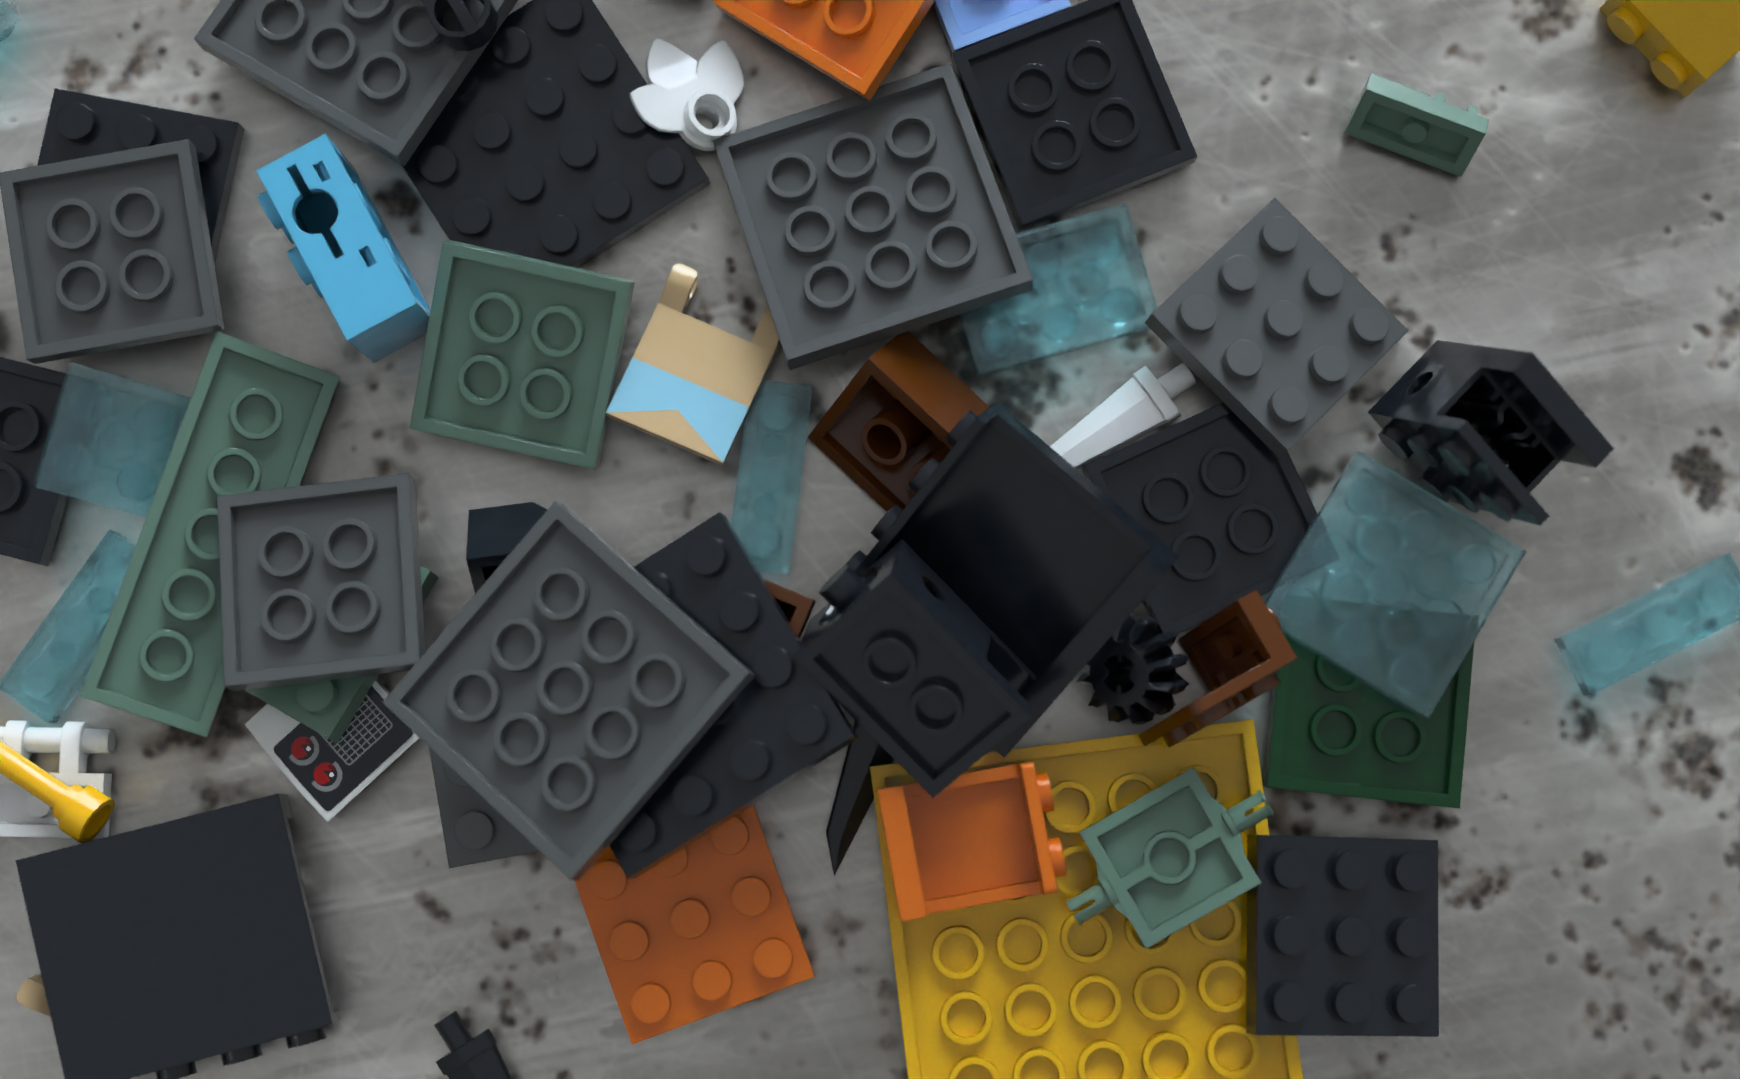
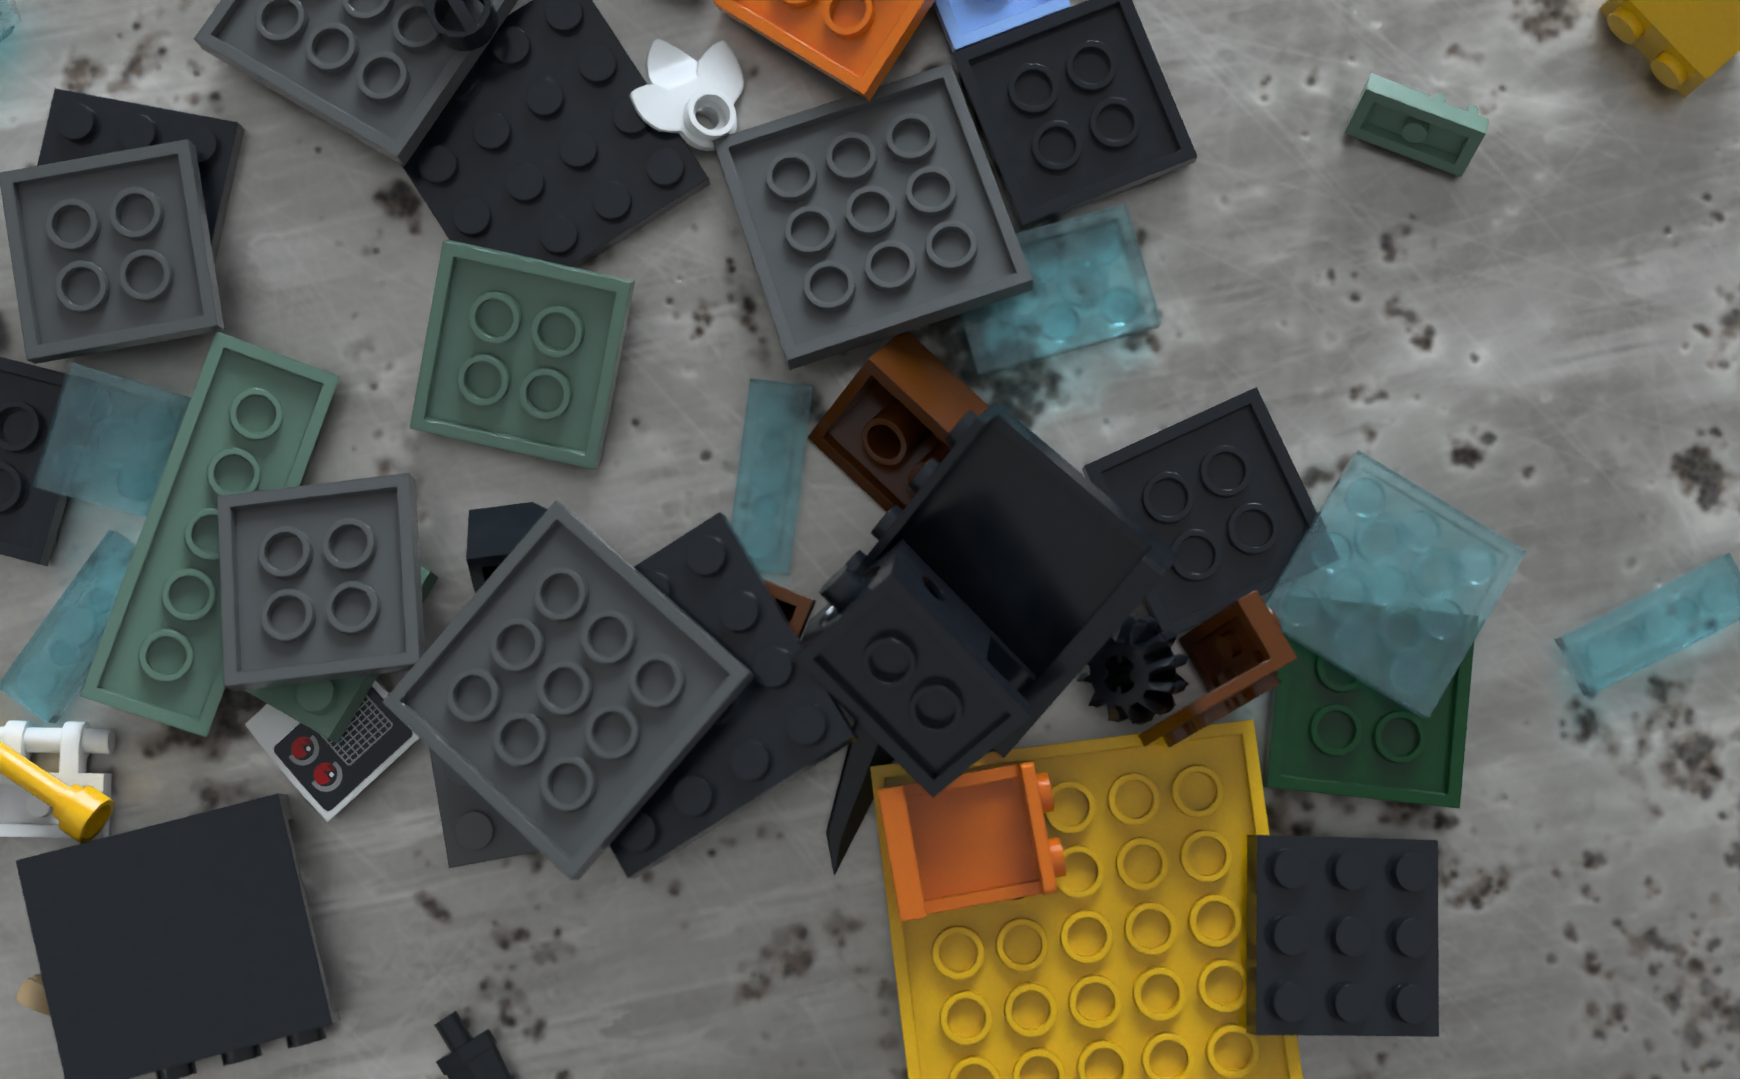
medium azure piece [256,134,431,363] -> none
orange plate [574,804,815,1044] -> none
tan flag [606,263,781,466] -> none
white bar [1050,363,1196,469] -> none
sand green plate [1066,767,1275,948] -> none
dark grey plate [1144,198,1409,459] -> none
black torso [1368,340,1614,526] -> none

